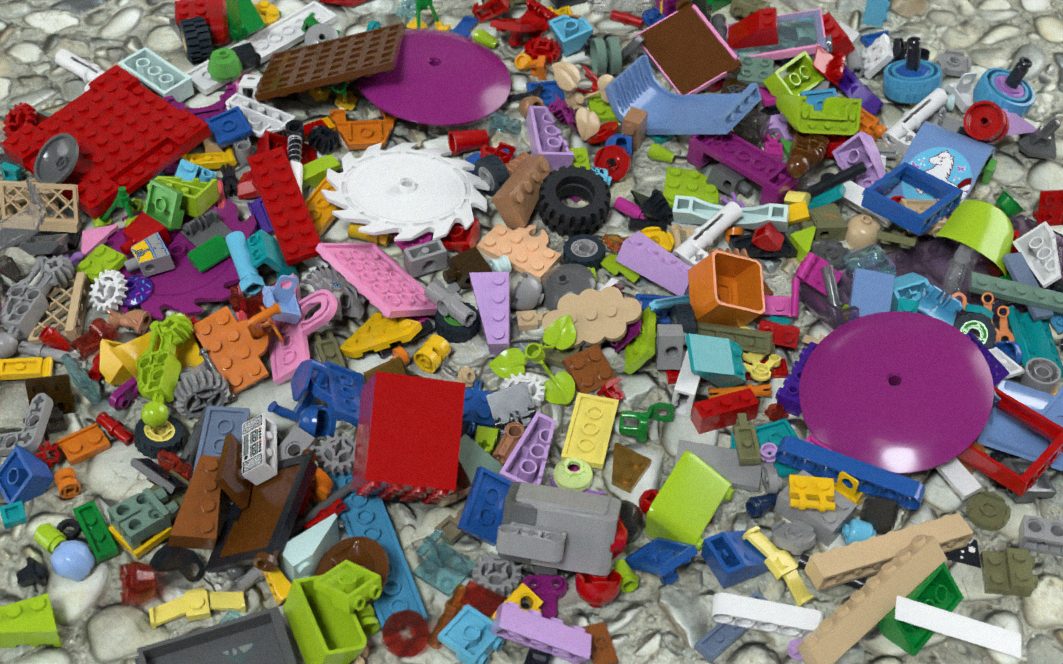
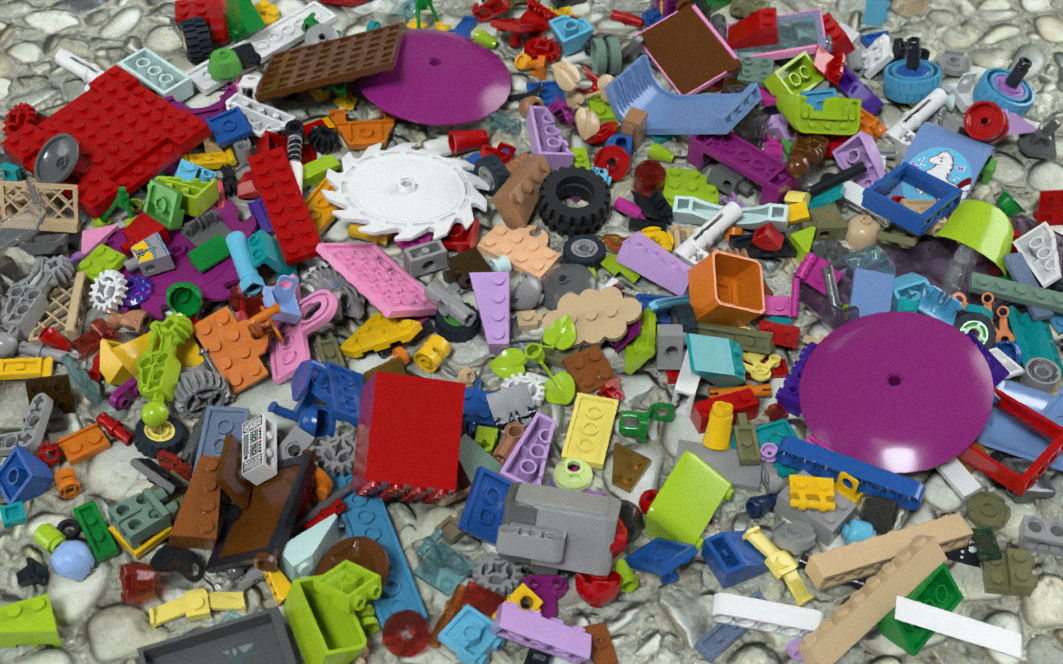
none -> green hair [166,282,203,318]
none -> clear red piece [633,159,666,197]
none -> yellow plant [702,401,733,450]
none -> clear green tile [971,526,1002,561]

